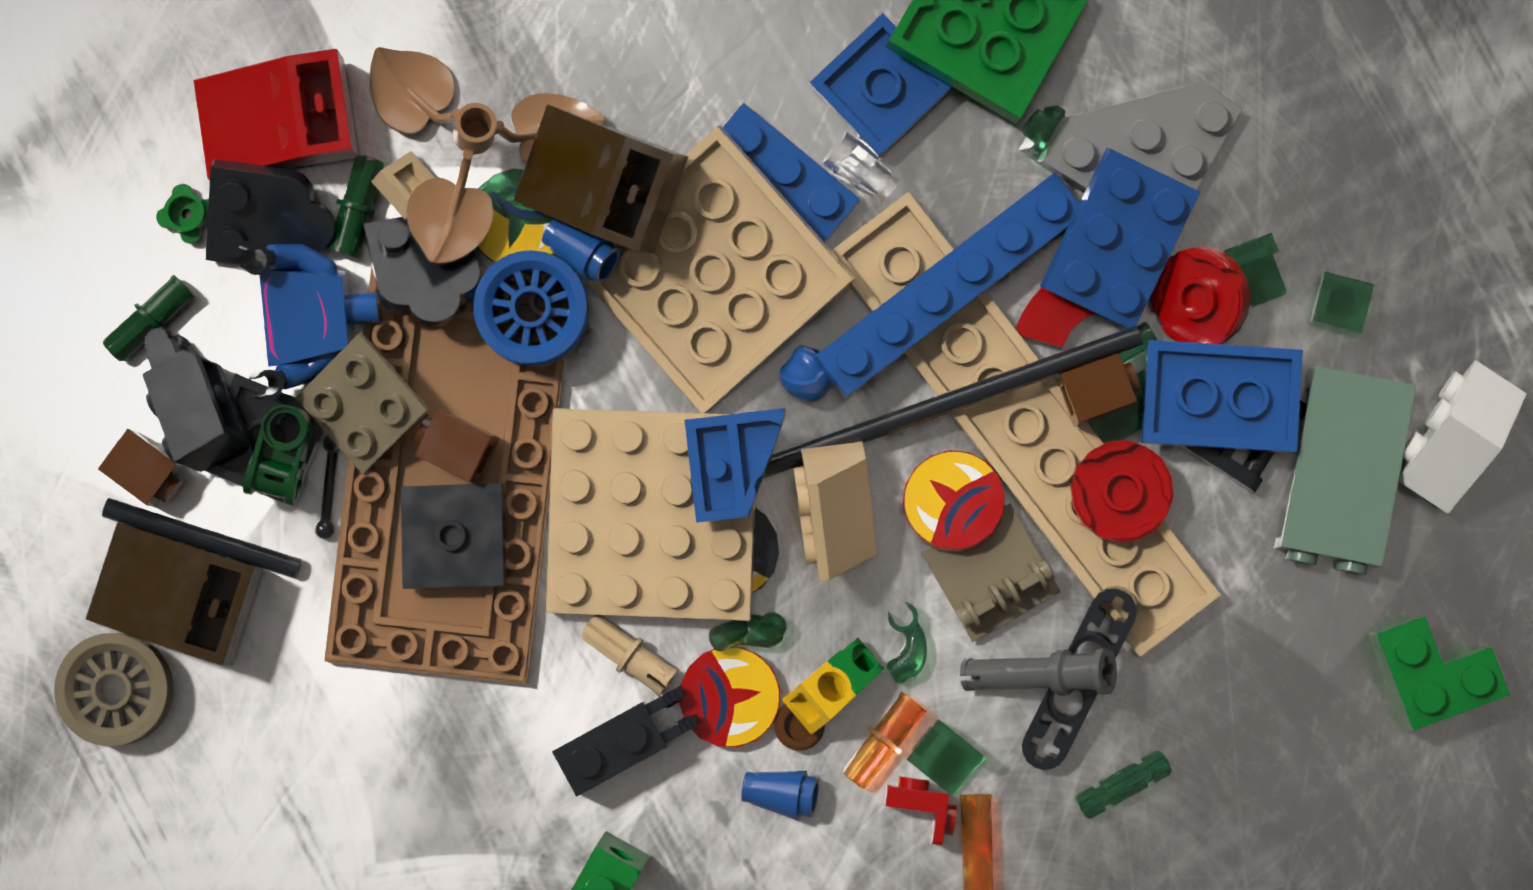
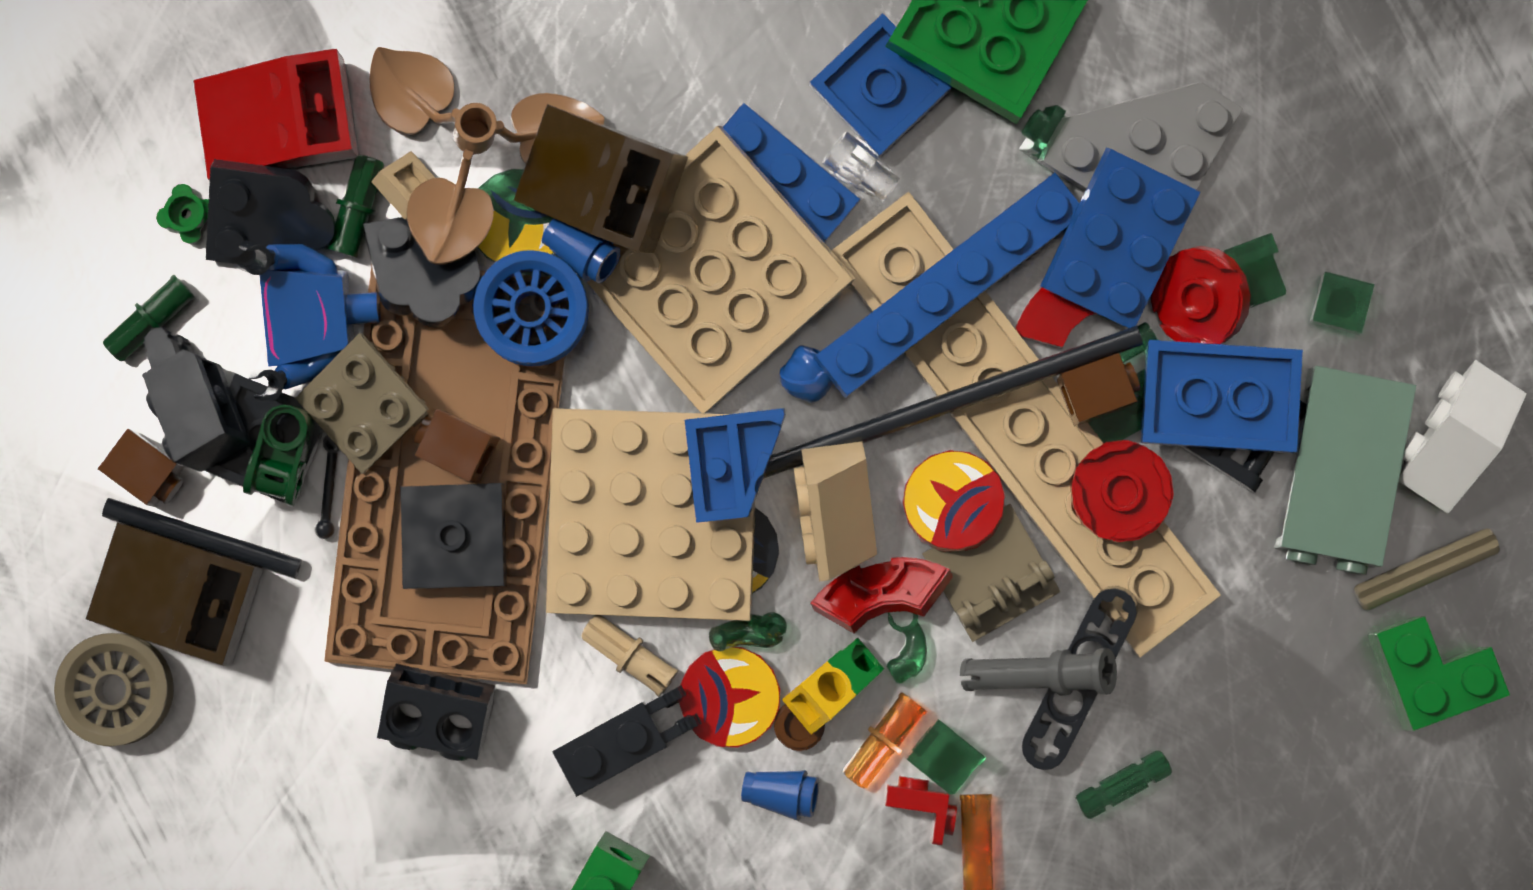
none -> black brick [377,663,496,761]
none -> red tile [810,557,953,634]
none -> dark tan axle [1354,529,1500,610]

